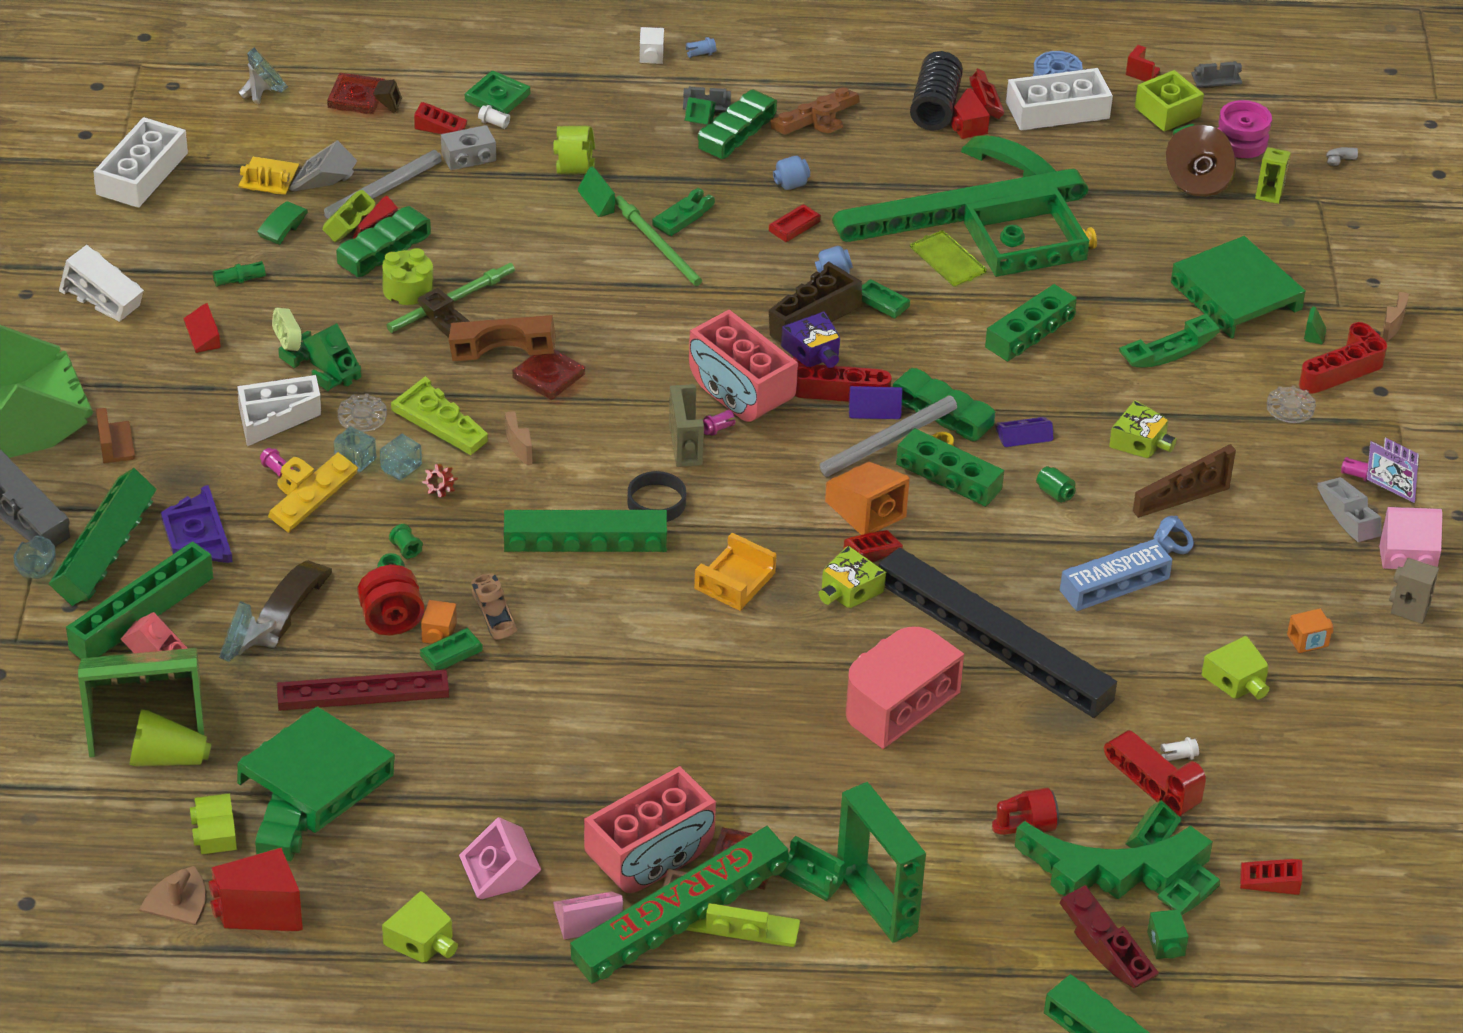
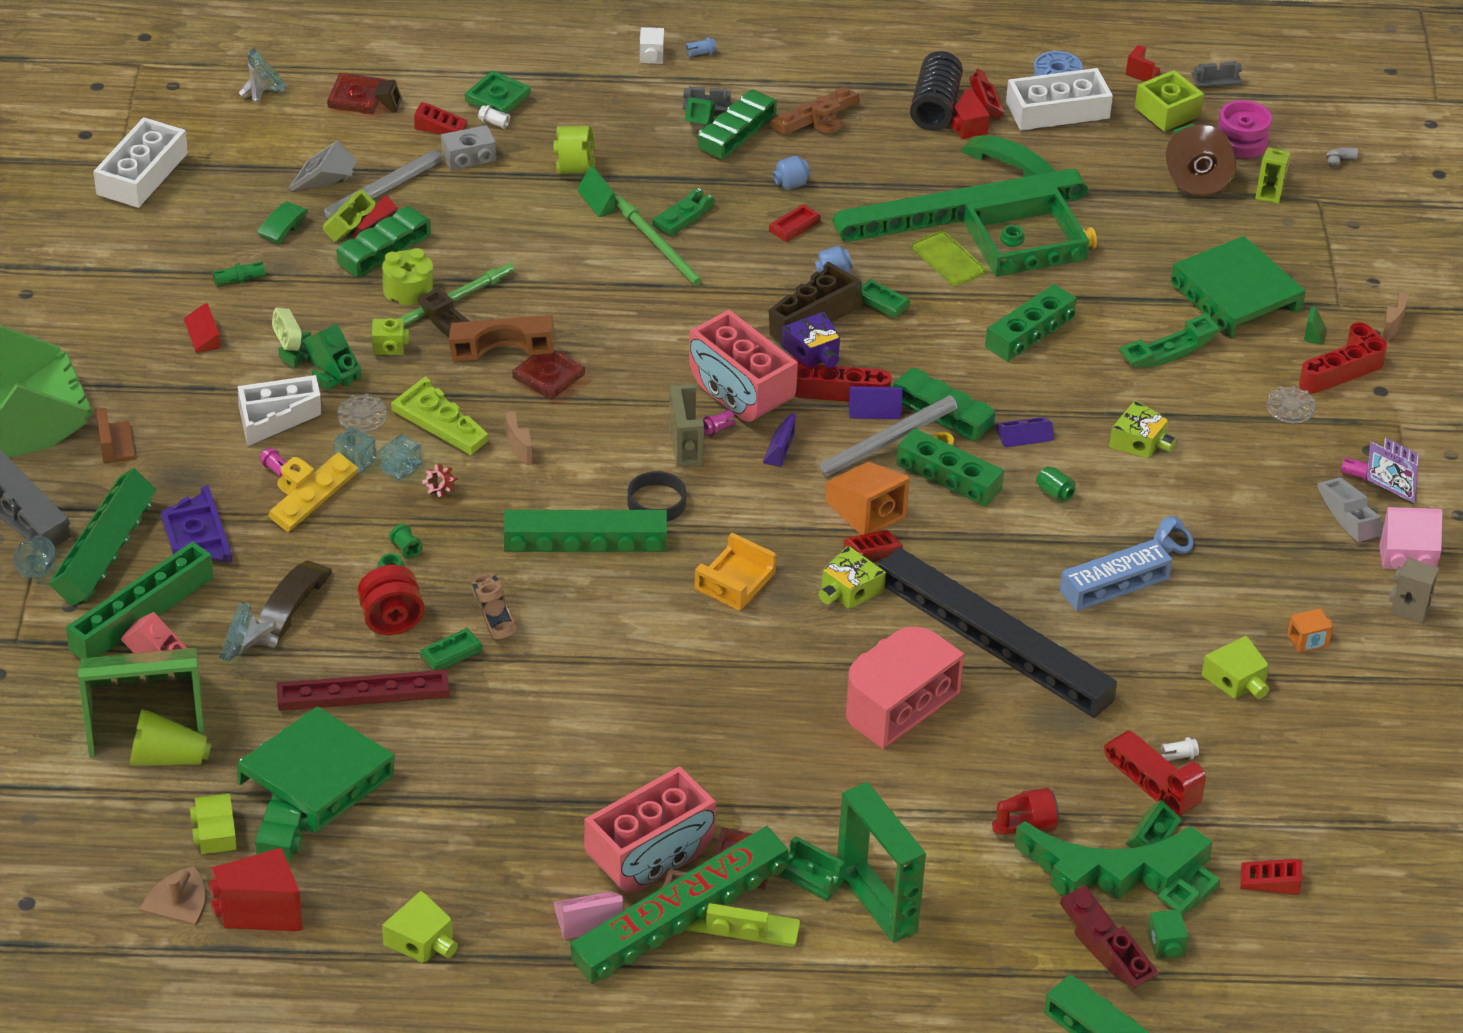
white wedge [59,245,144,322] -> none
yellow hinge [238,156,300,195] -> none
orange brick [421,600,457,644] -> none
bright pink slope [459,817,541,899] -> none
reddish brown wing [1133,444,1236,518] -> none
none -> lime brick [372,318,409,356]
none -> dark purple slope [763,413,796,467]

